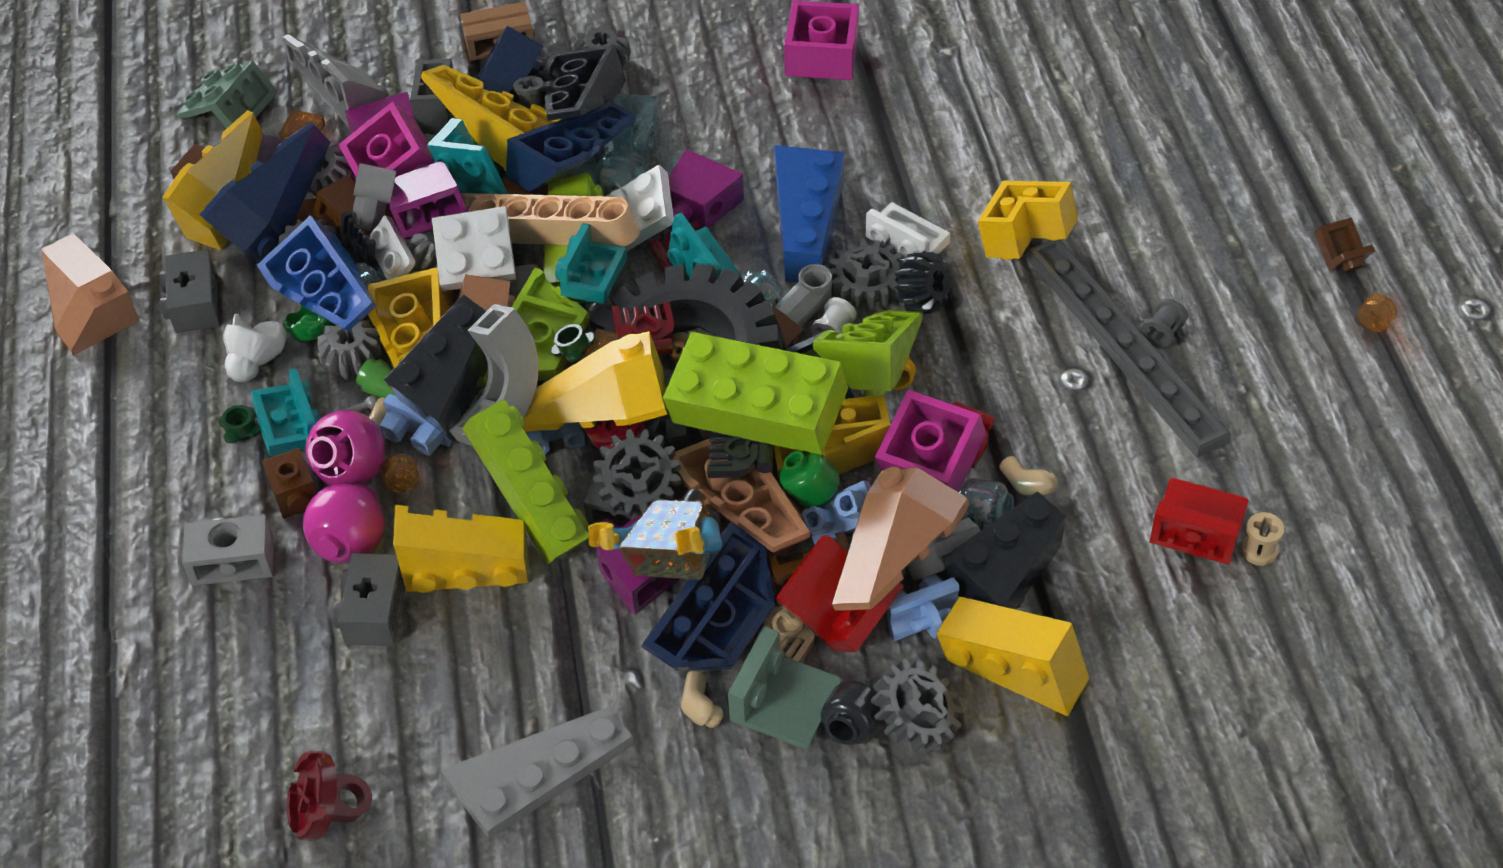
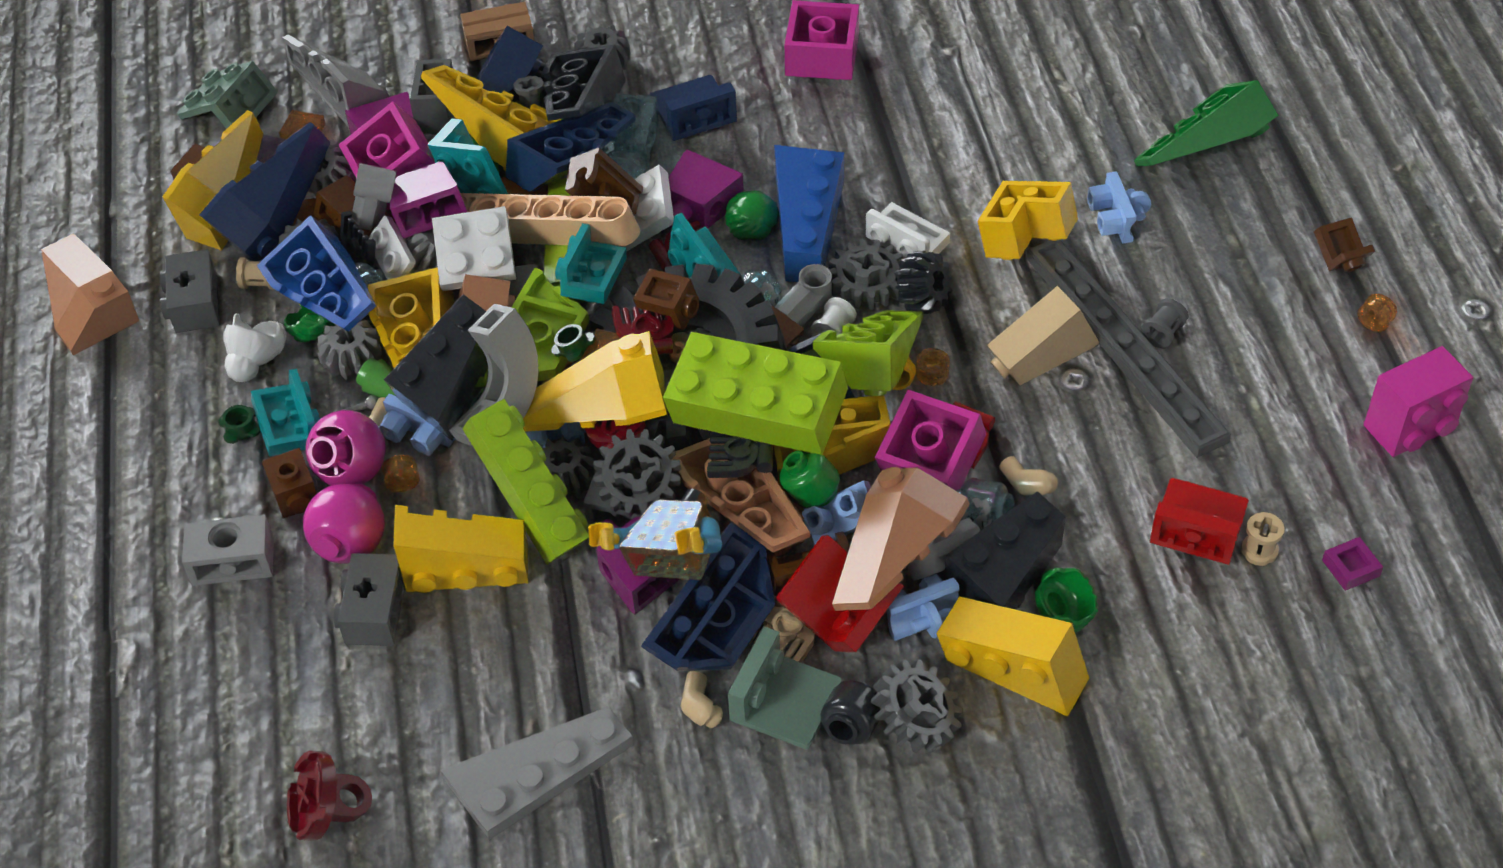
none -> tan bush [236,257,274,290]
none -> dark grey gear [542,435,596,500]
none -> reddish brown hinge [565,148,643,216]
none -> reddish brown bracket [633,269,699,330]
none -> dark blue bracket [650,75,737,141]
none -> green hair [725,190,779,241]
none -> clear orange bush [916,348,950,386]
none -> tan slope [987,286,1100,385]
none -> green hair [1035,567,1098,632]
none -> light blue hips [1087,171,1152,244]
none -> green wedge [1134,80,1279,166]
none -> magenta plate [1322,537,1383,591]
none -> dark pink brick [1363,346,1474,457]

